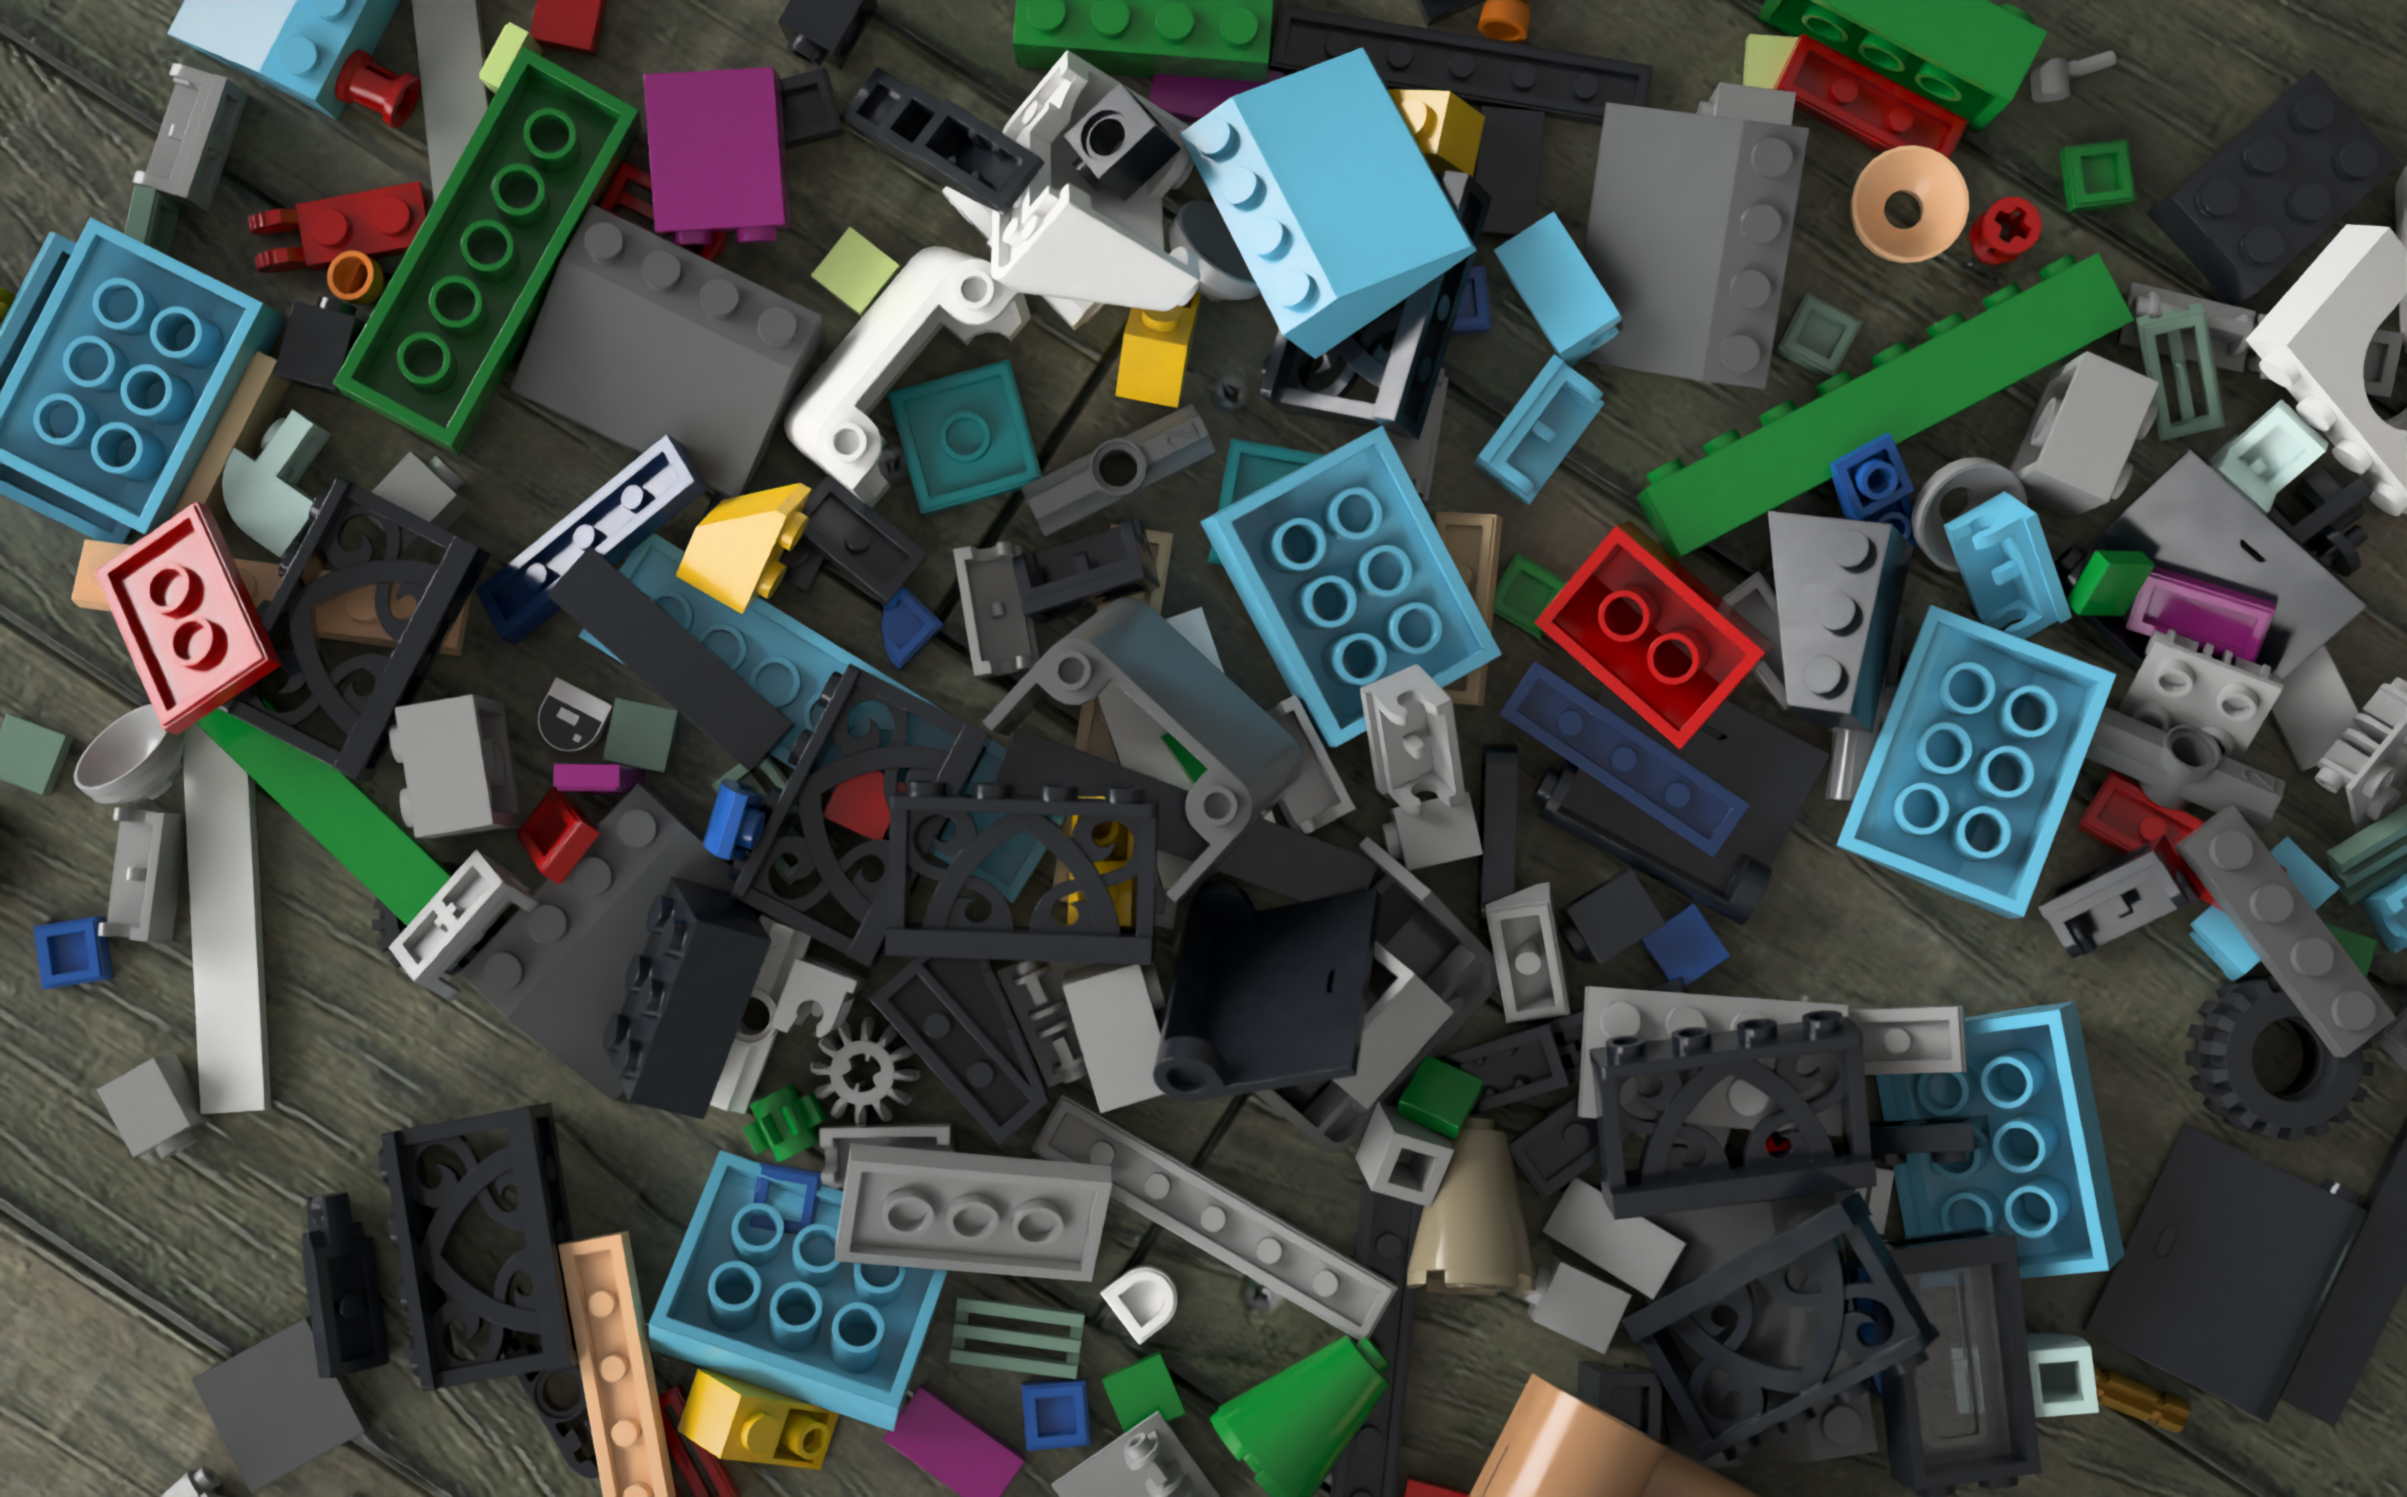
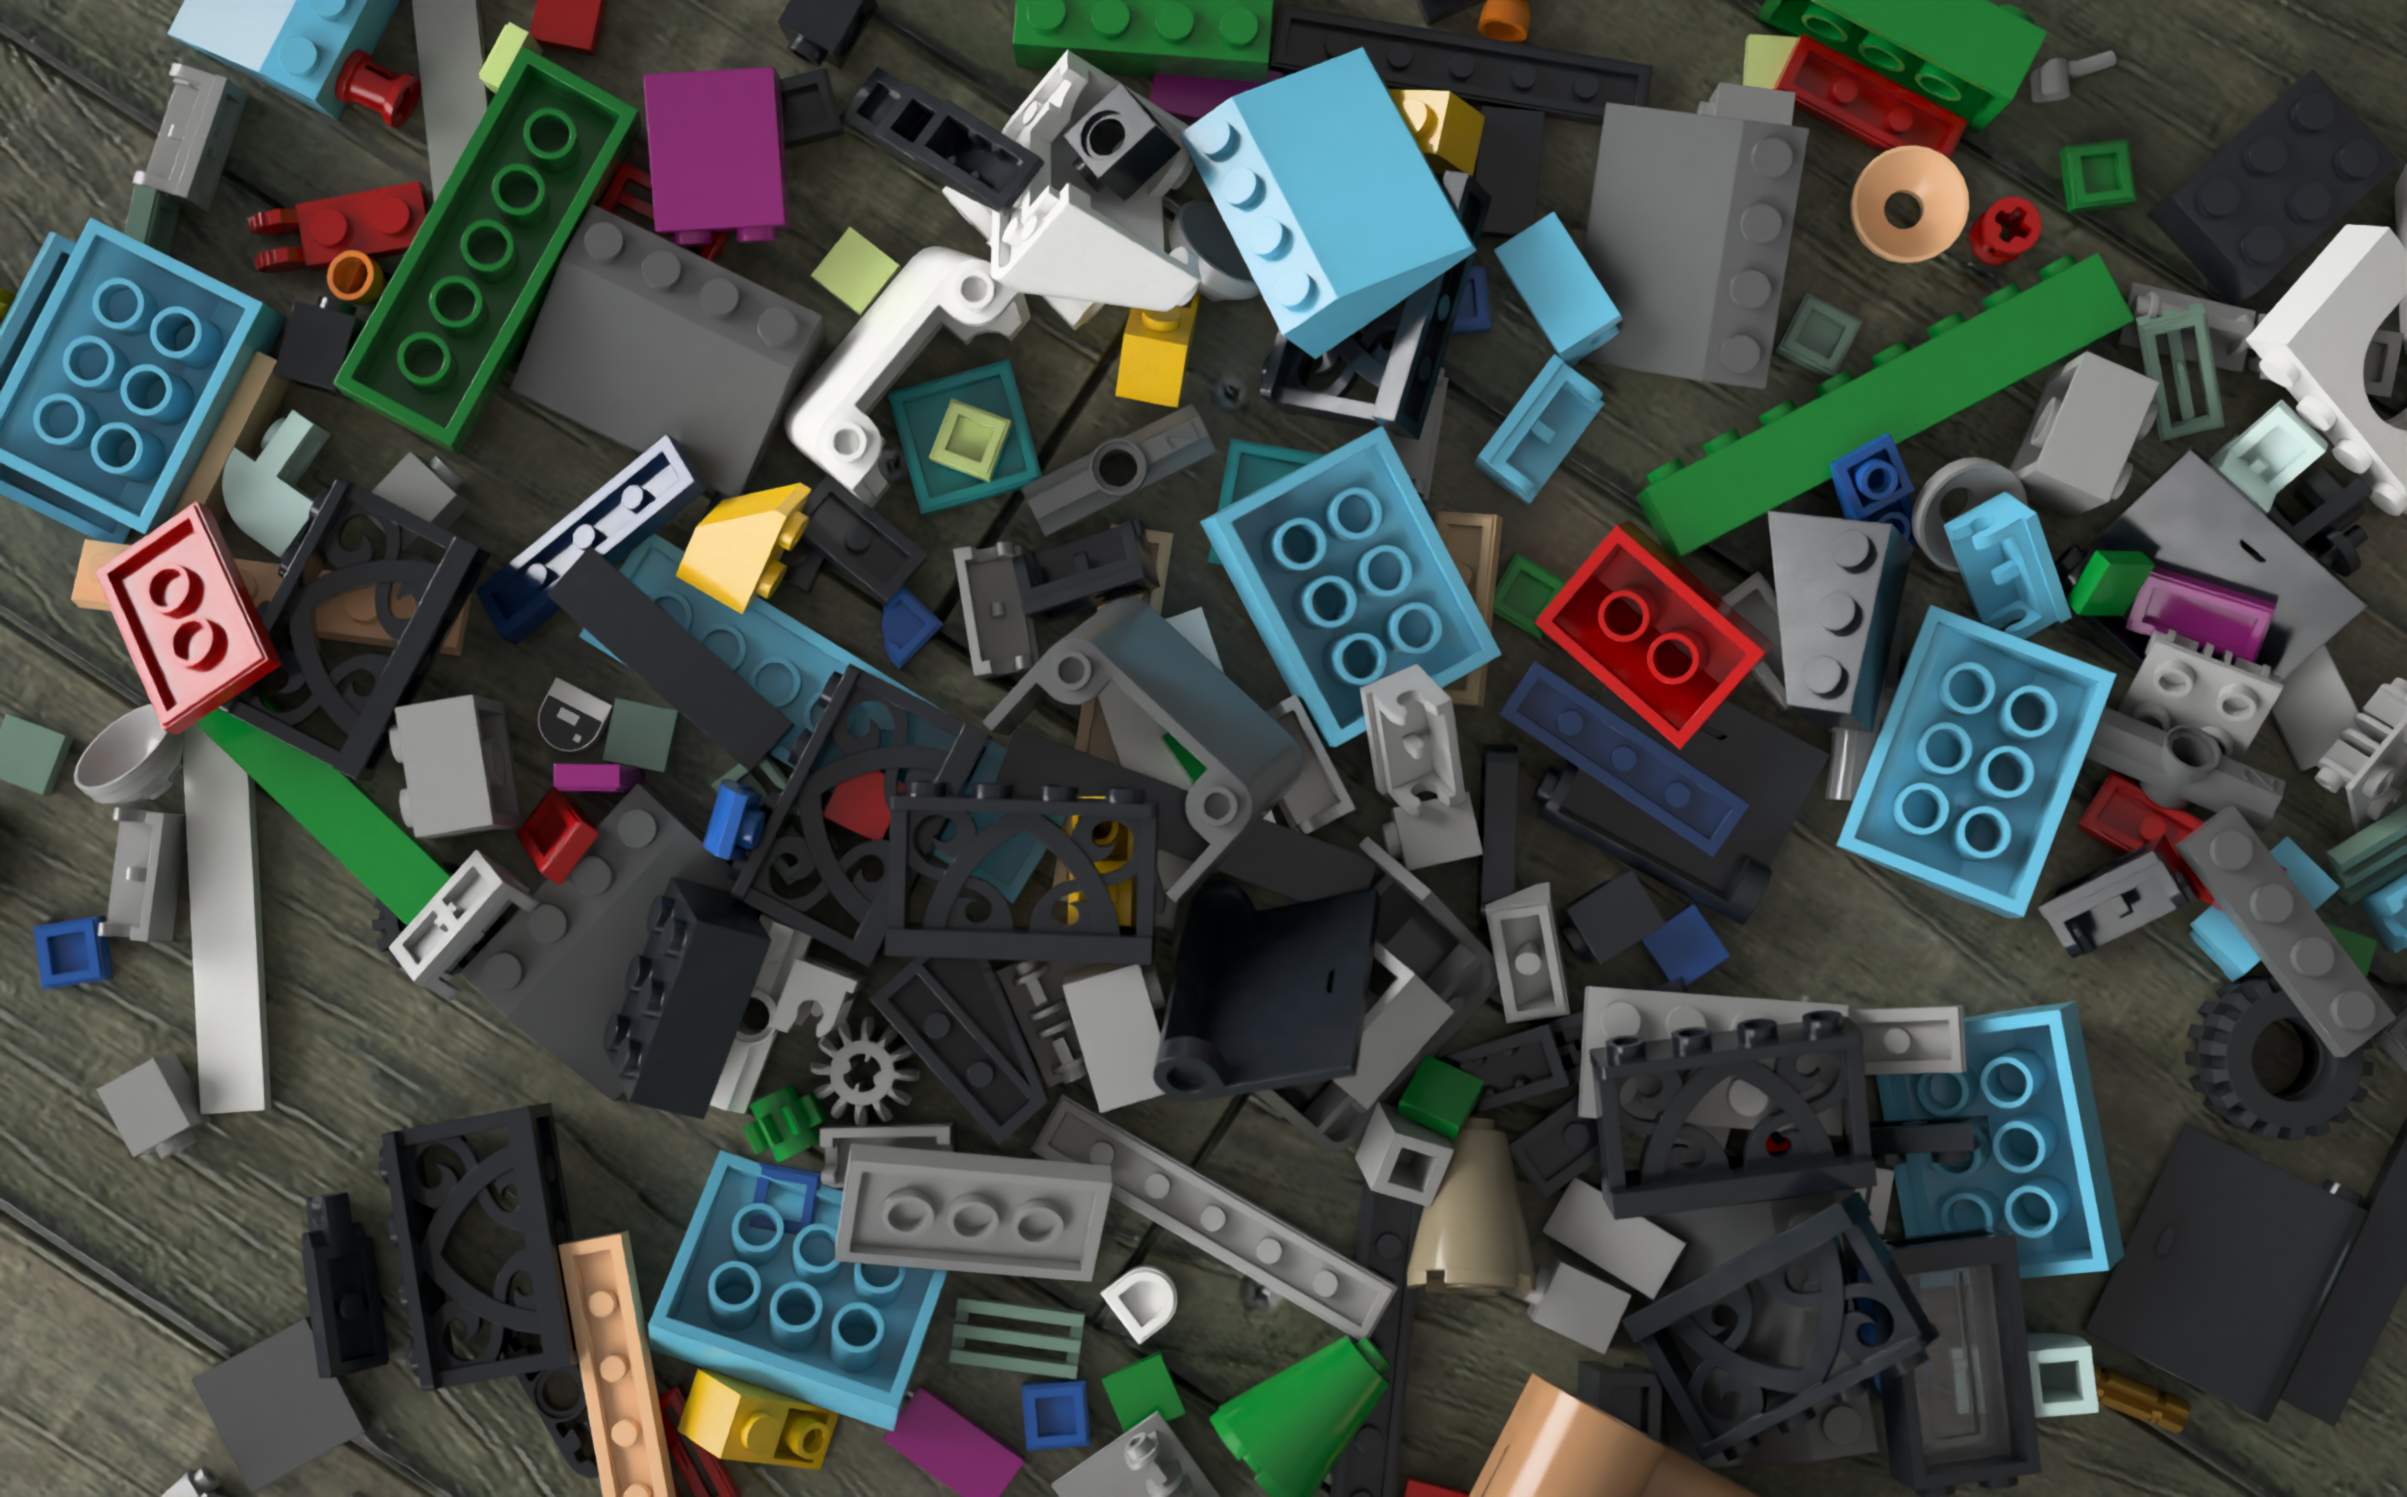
none -> yellowish green tile [929,398,1012,483]

